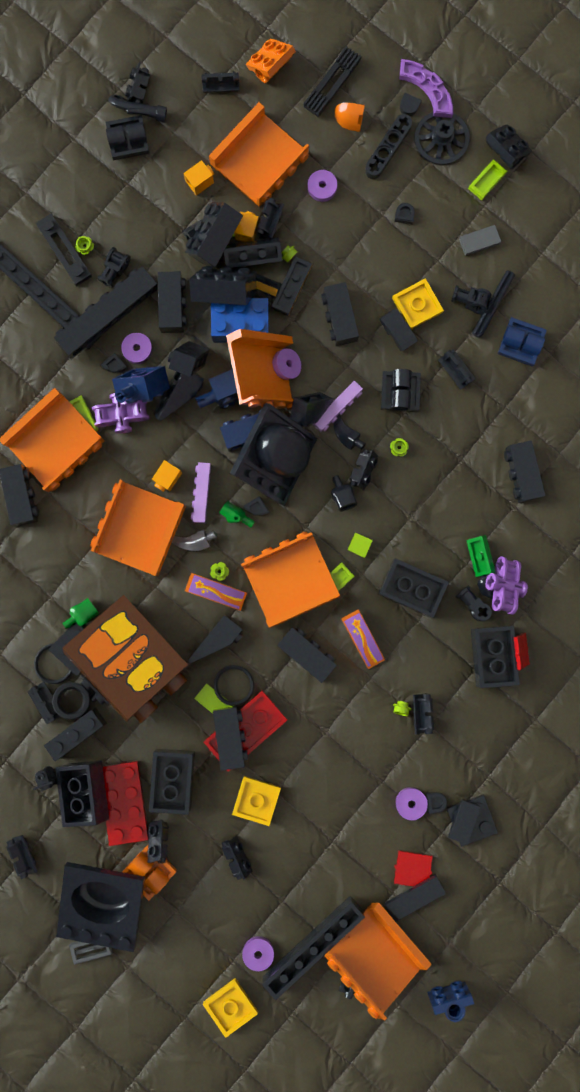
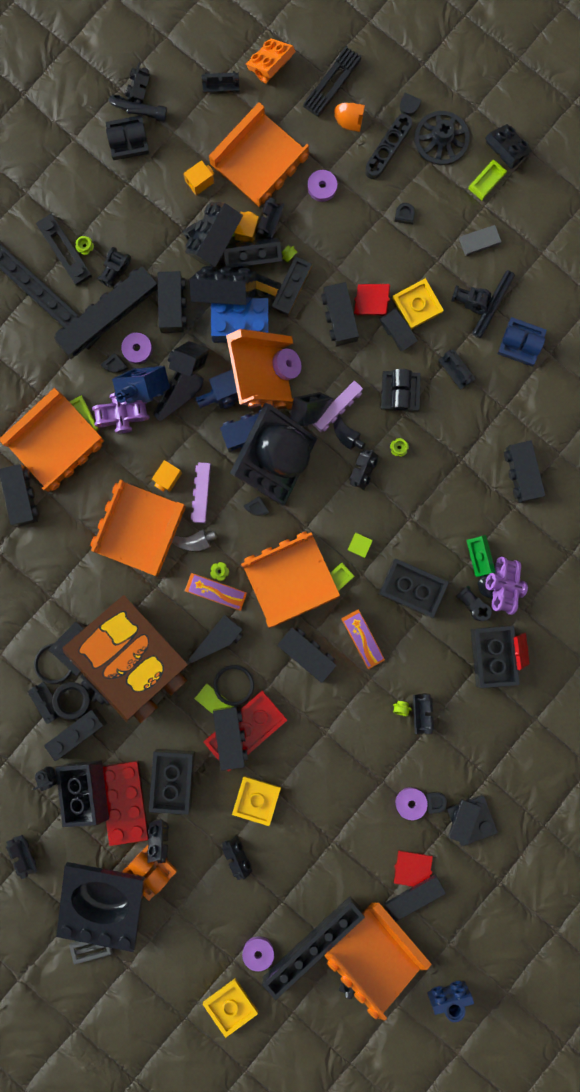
green piece [62,598,99,629] -> none
green piece [219,501,255,528] -> none
black piece [331,475,358,512] -> none
medium lavender tile [399,59,453,118] -> none
none -> red piece [354,284,390,315]

